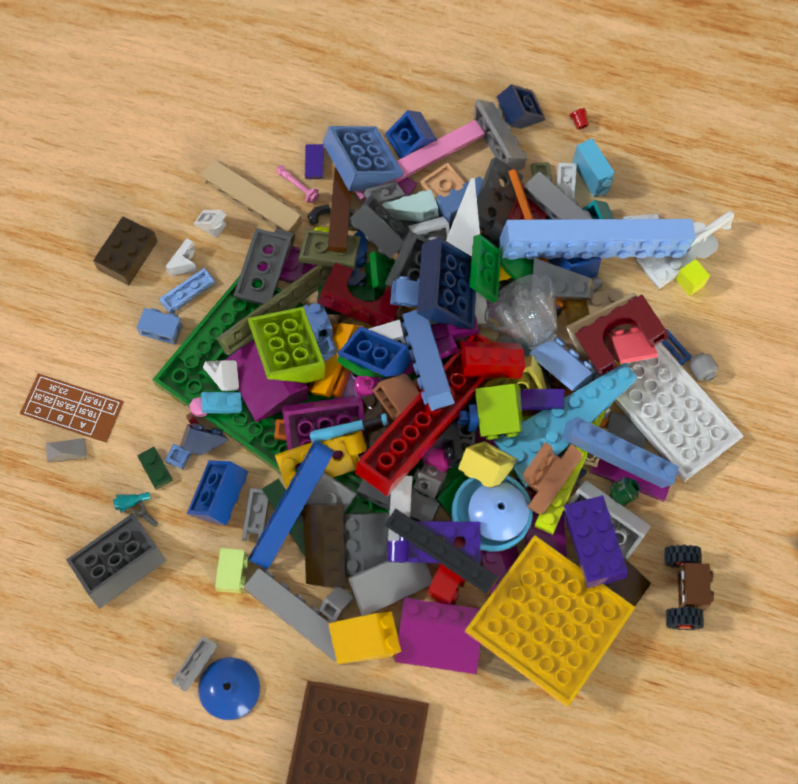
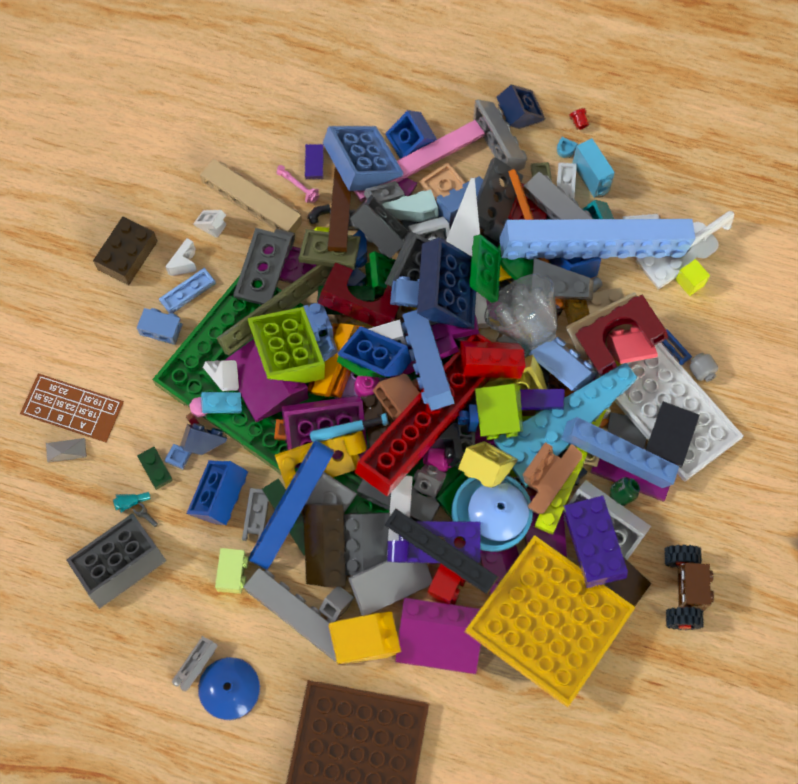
none -> medium azure tile [557,137,578,158]
none -> black tile [645,401,700,468]

